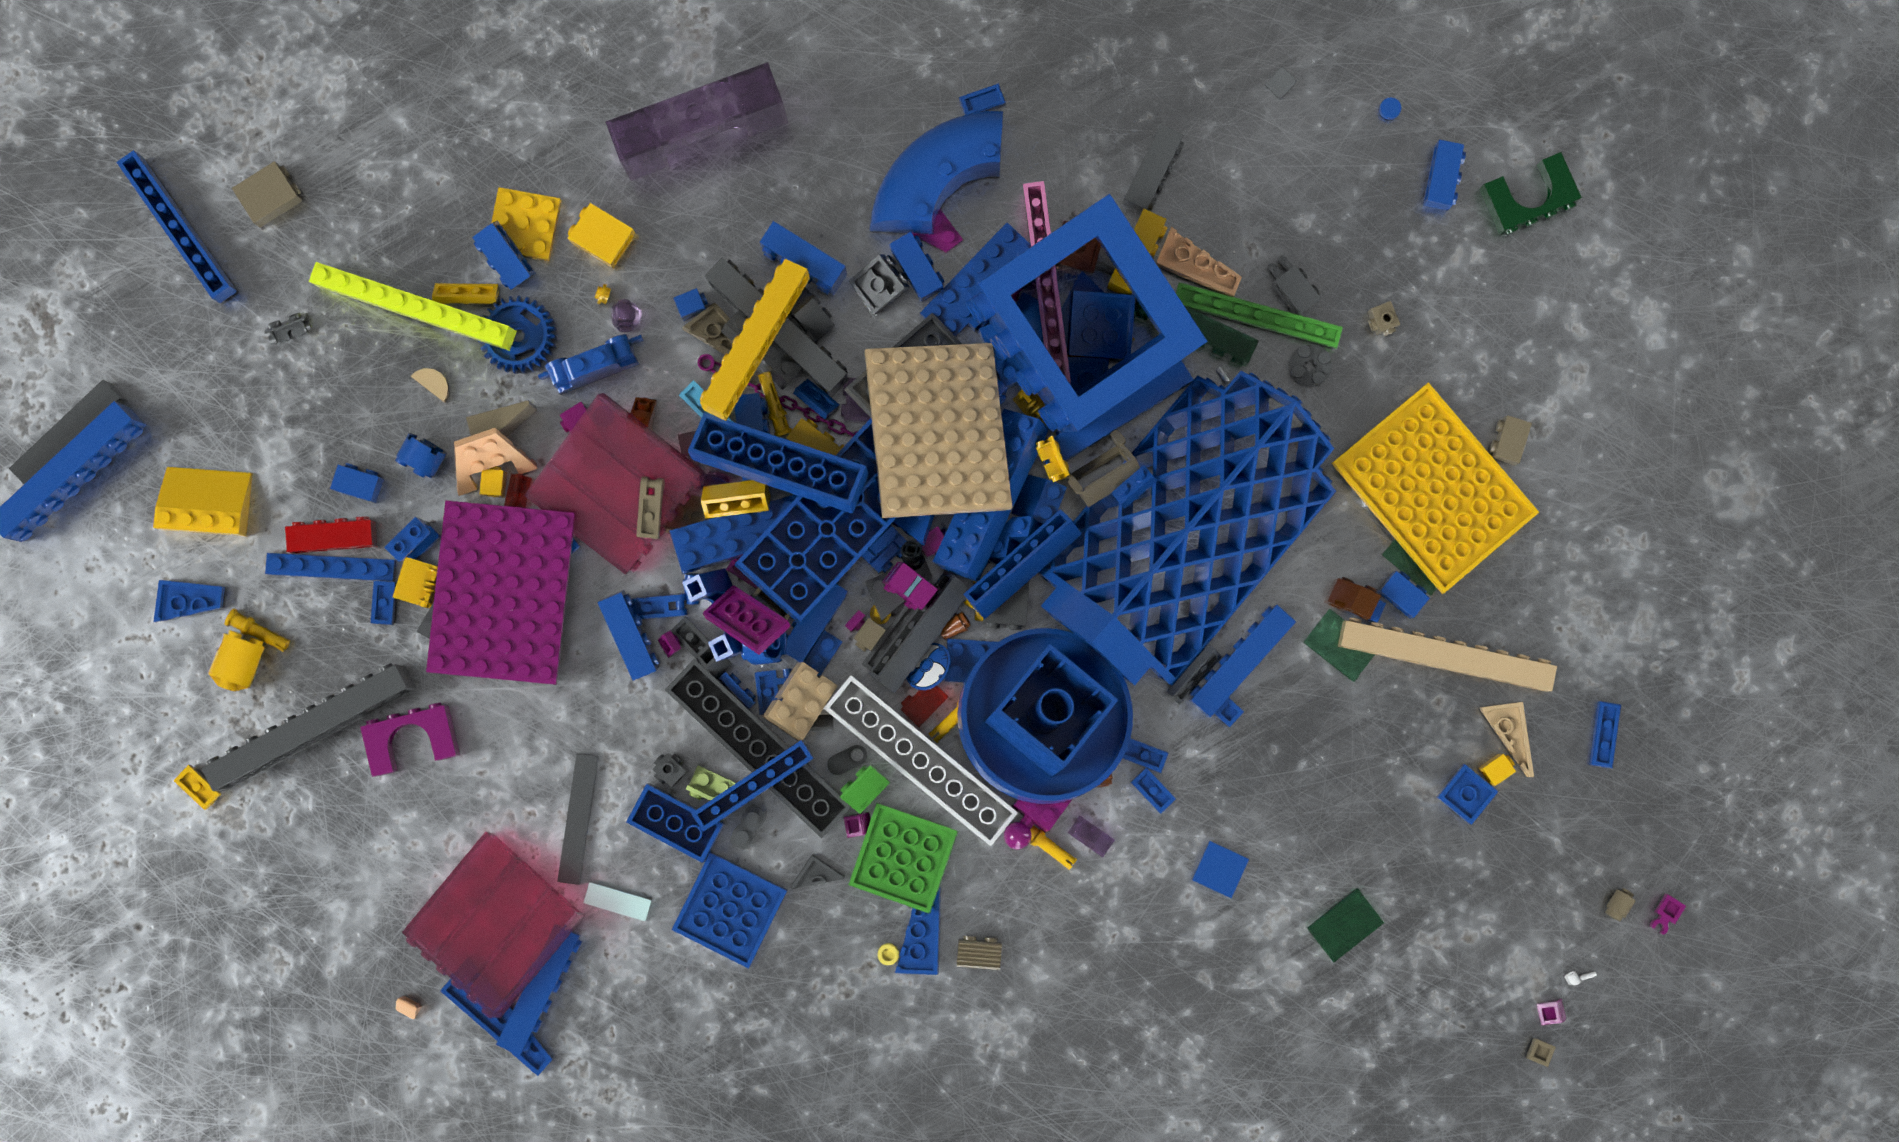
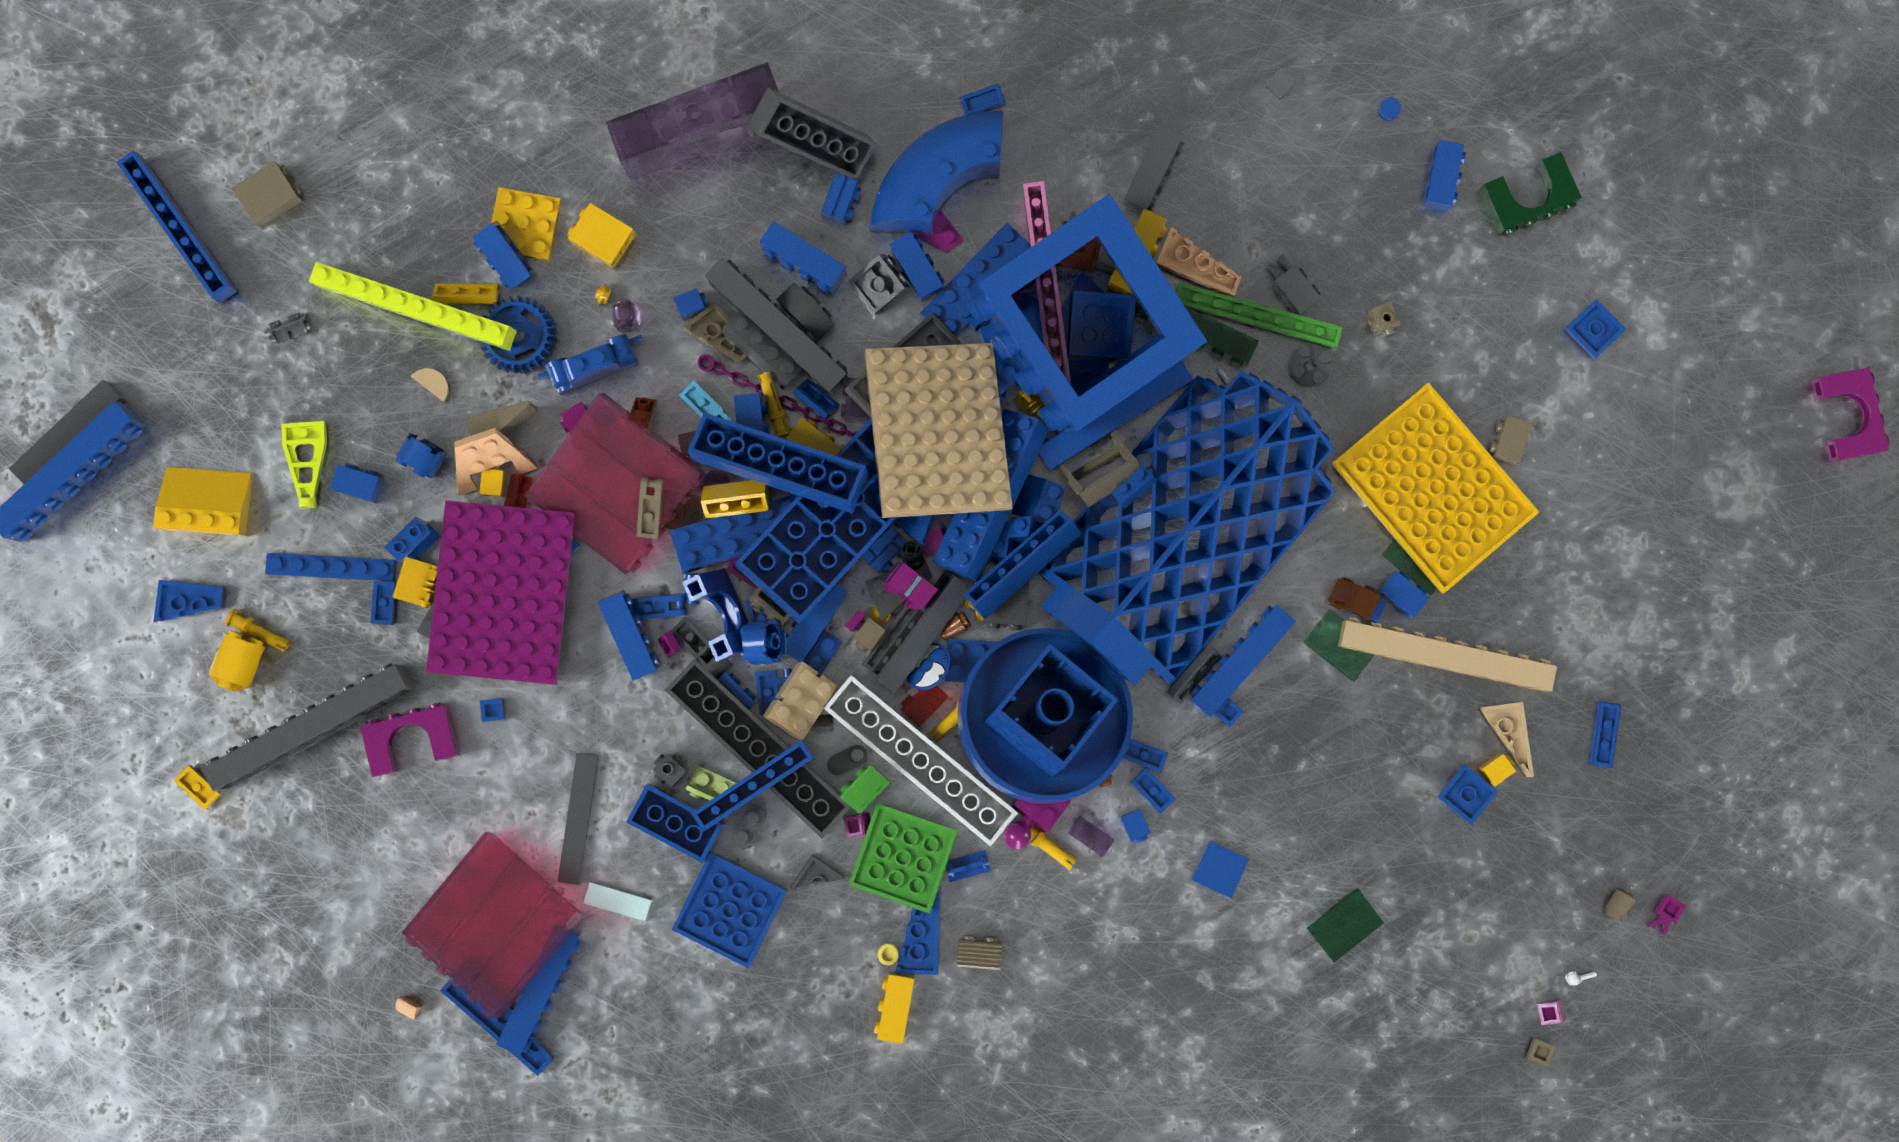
red brick [285,516,377,554] -> none
yellow brick [700,259,810,421] -> none
magenta plate [703,585,791,655] -> none
yellow hinge [1036,436,1070,483] -> none
none -> neon yellow plate [281,421,327,508]
none -> blue plate [480,698,505,722]
none -> dark grey brick [747,87,877,180]
none -> blue brick [821,173,862,224]
none -> yellow brick [874,972,915,1044]
none -> blue hinge [946,850,991,882]
none -> blue brick [1119,809,1151,844]
none -> blue plate [1565,299,1626,359]
none -> magenta arch [1812,367,1889,463]

